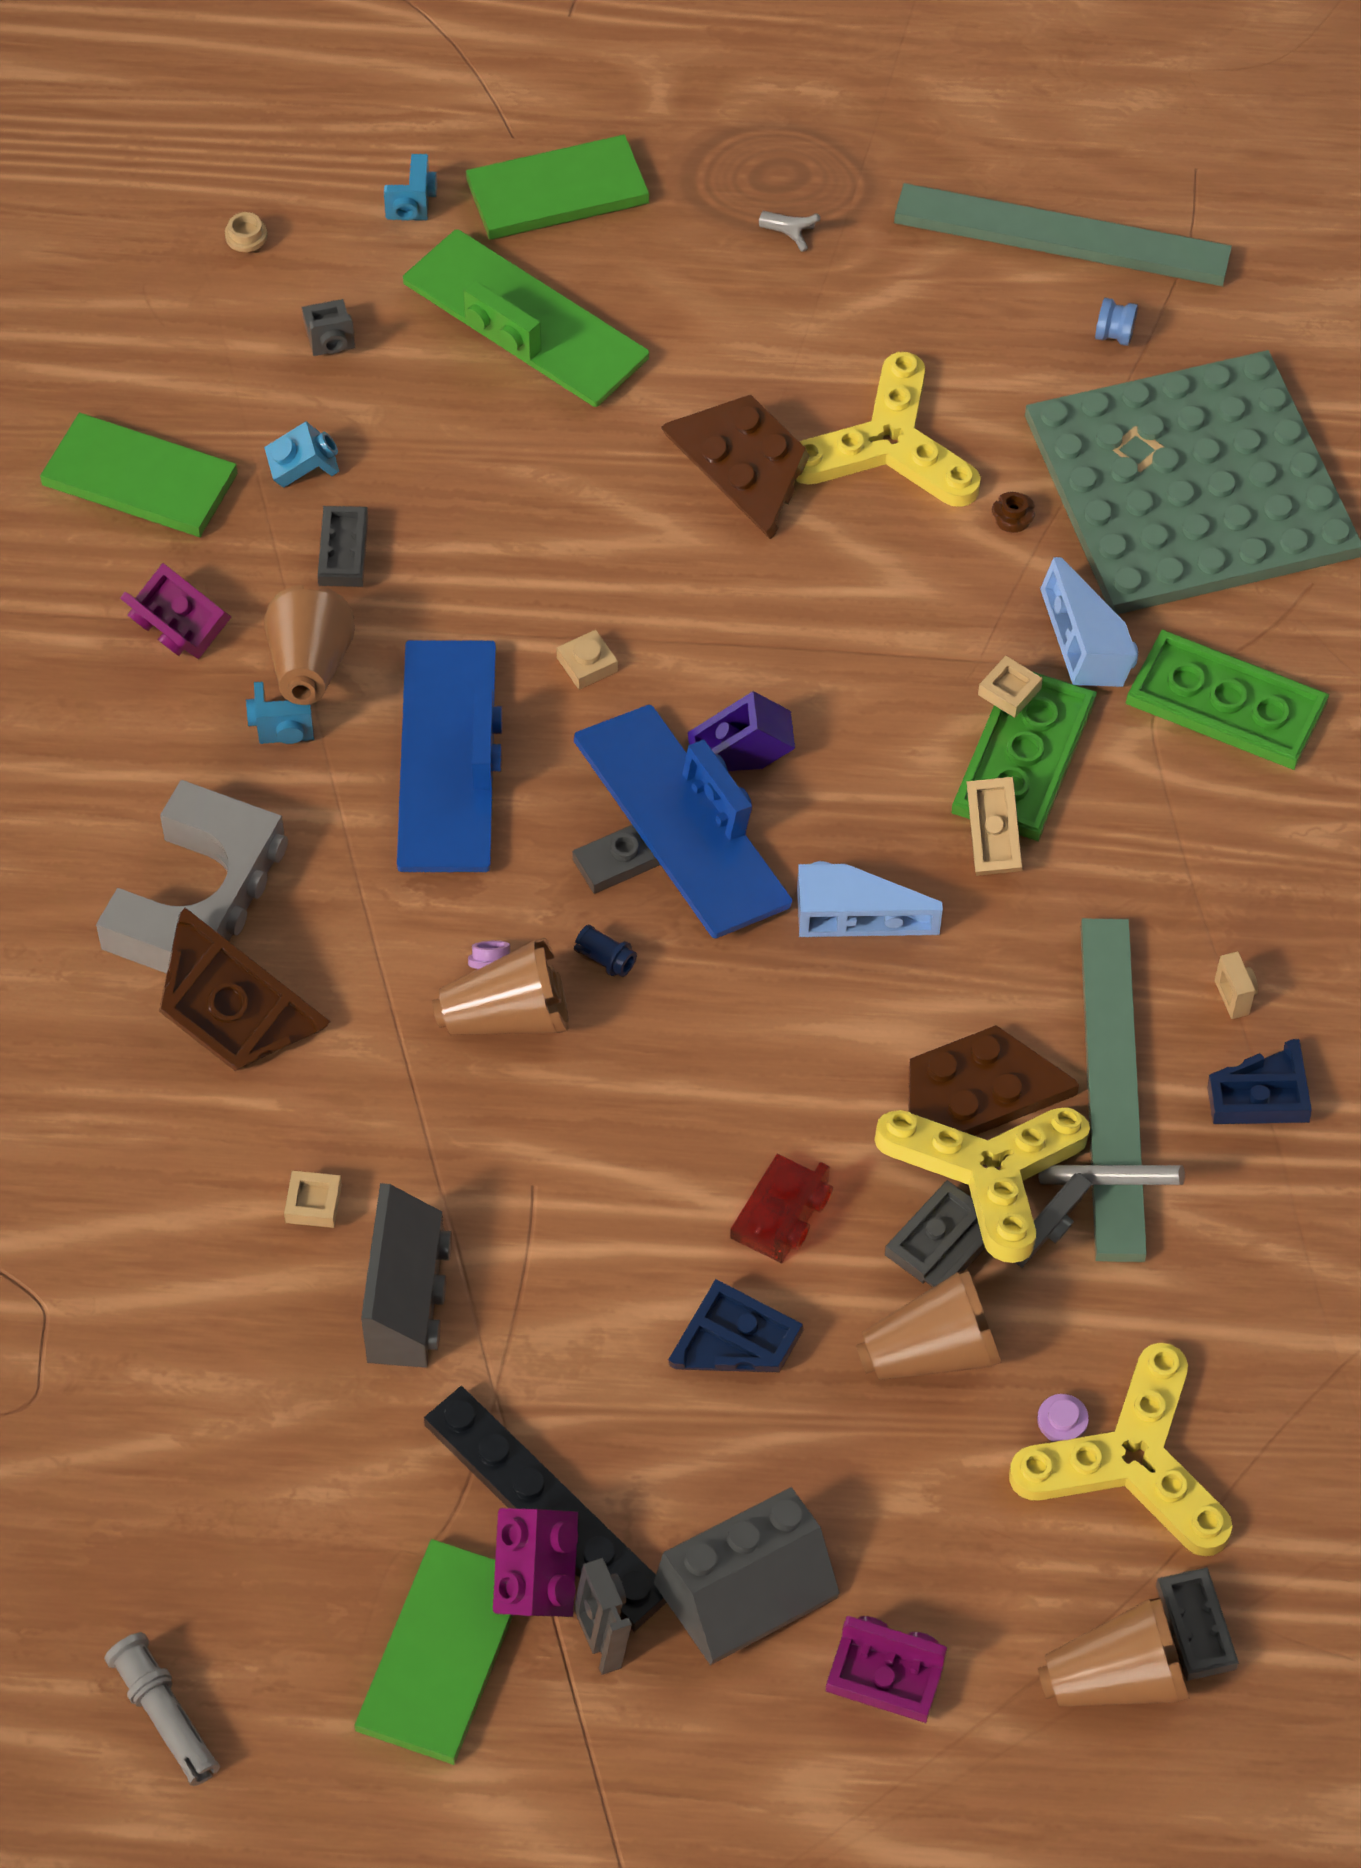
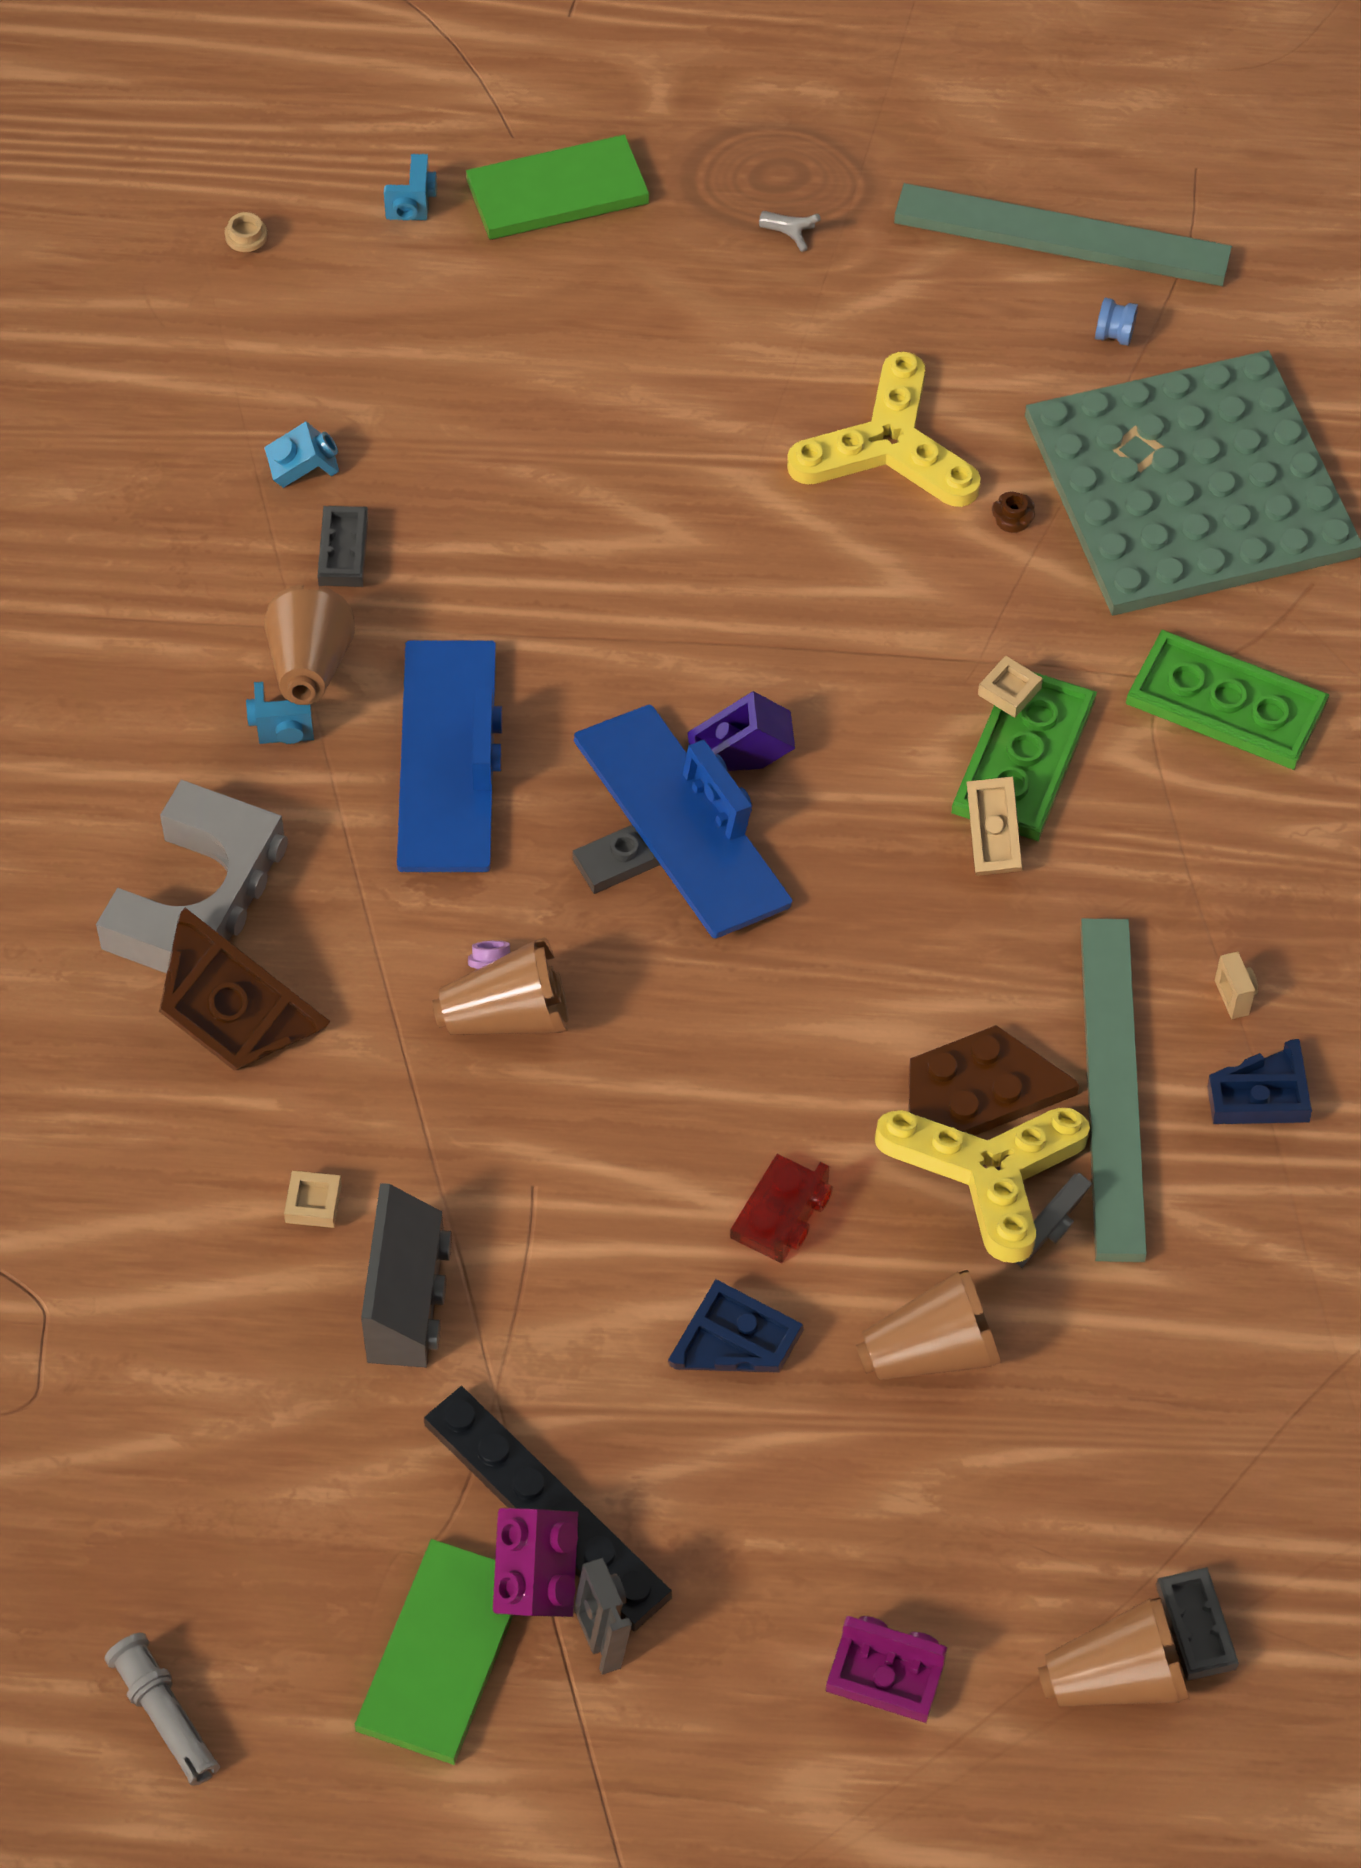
bright green tile [40,412,238,537] -> none
magenta bracket [120,563,231,659] -> none
dark grey bracket [302,299,355,356] -> none
bright green bracket [403,229,649,407] -> none
tan plate [556,630,618,690] -> none
dark blue pin [574,924,637,977] -> none
dark grey slope [653,1487,840,1665] -> none
reddish brown wing [661,394,809,539] -> none
light blue slope [797,861,943,937] -> none
dark grey plate [885,1180,985,1287] -> none
light yellow piece [1009,1343,1232,1556] -> none
lavender plate [1037,1394,1089,1442] -> none
light grey bar [1038,1165,1185,1185] -> none
light blue slope [1040,557,1138,687] -> none

